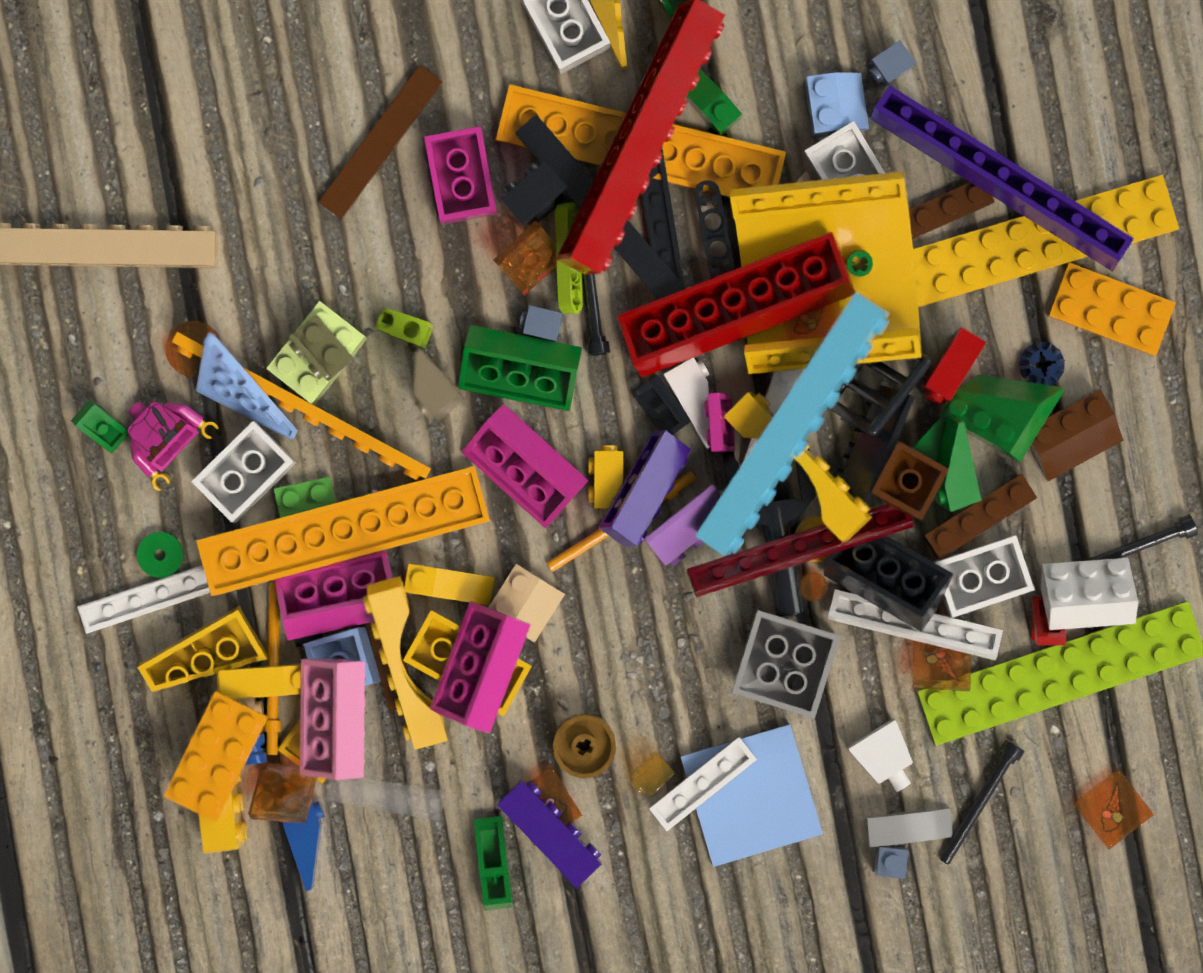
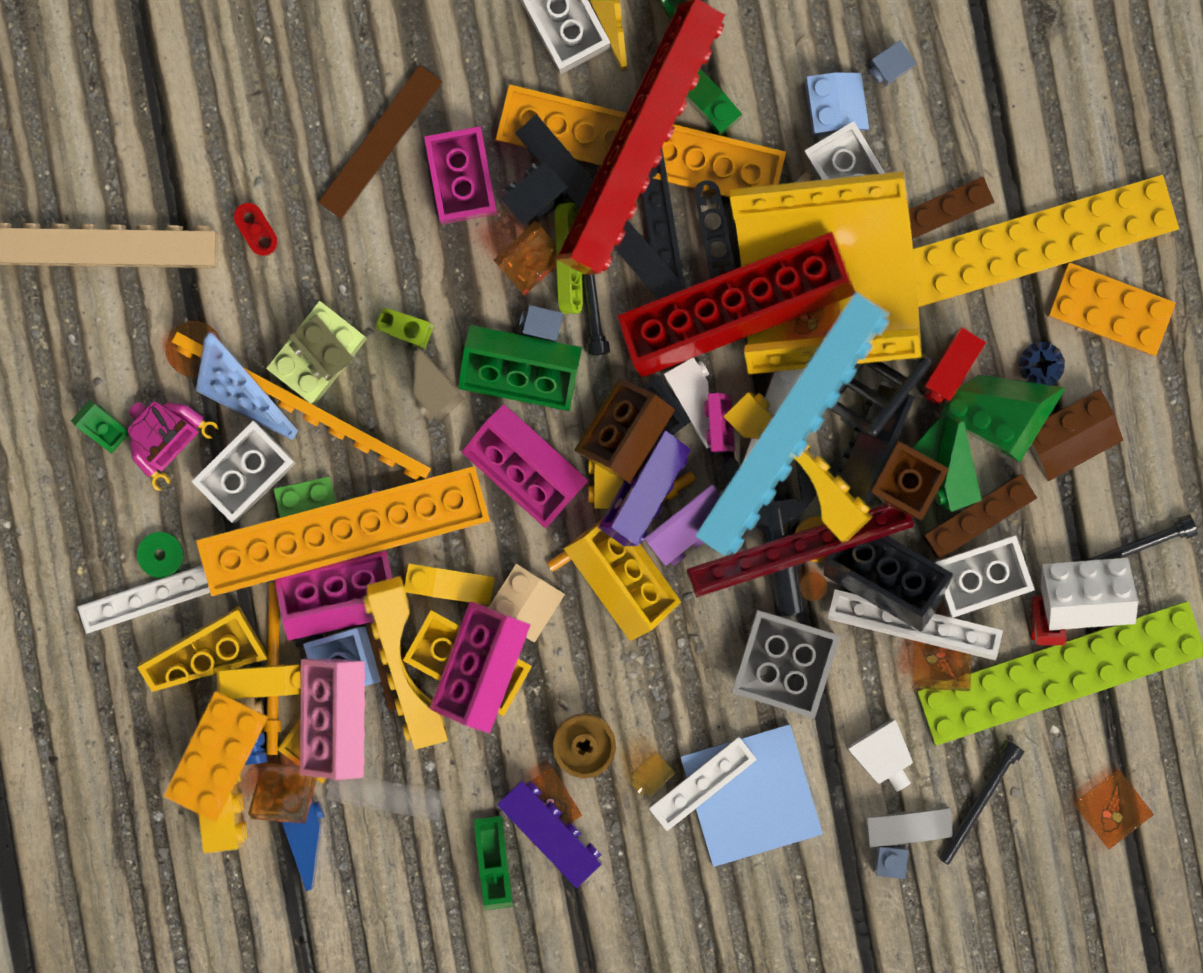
green bush [847,250,873,277] -> none
dark purple brick [870,85,1134,272] -> none
none -> red plate [234,203,278,257]
none -> yellow slope [564,518,681,641]
none -> reddish brown slope [574,377,675,483]

